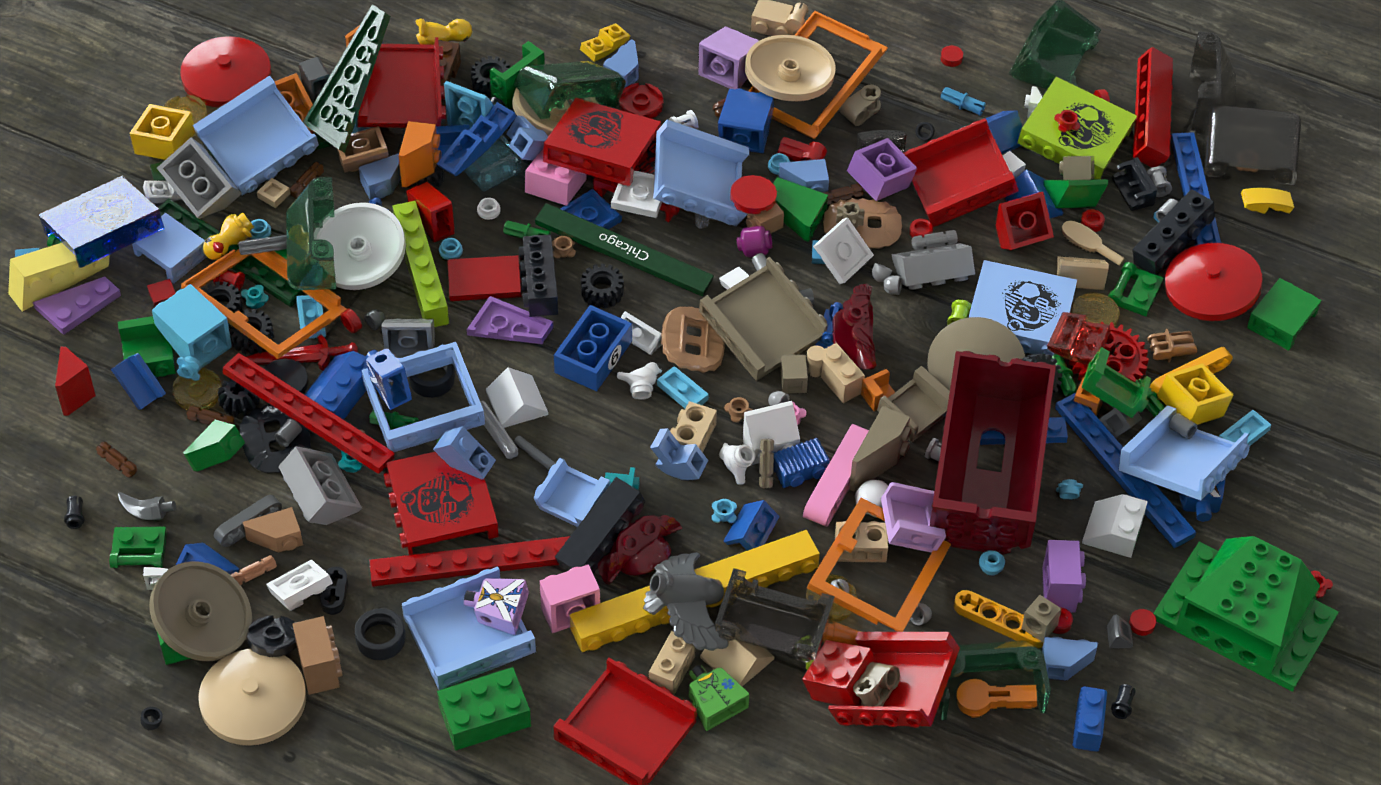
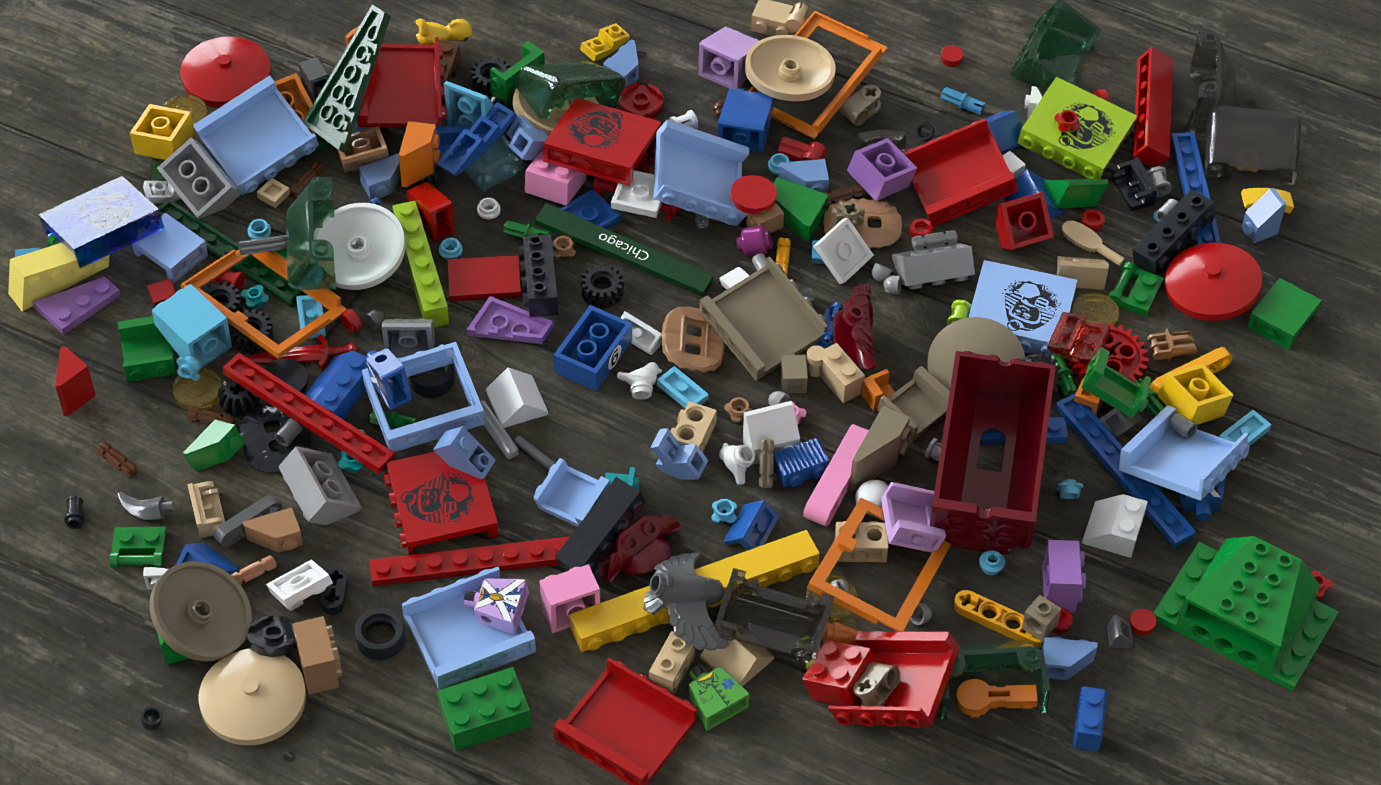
blue panel [111,353,166,410] -> none
yellow animal [203,213,254,260] -> none
dark tan brick [1059,156,1094,180] -> none
black pin [1111,684,1136,719] -> none
none -> tan hinge [187,481,225,539]
none -> light orange axle [776,237,791,277]
none -> medium blue slope [1242,188,1286,243]

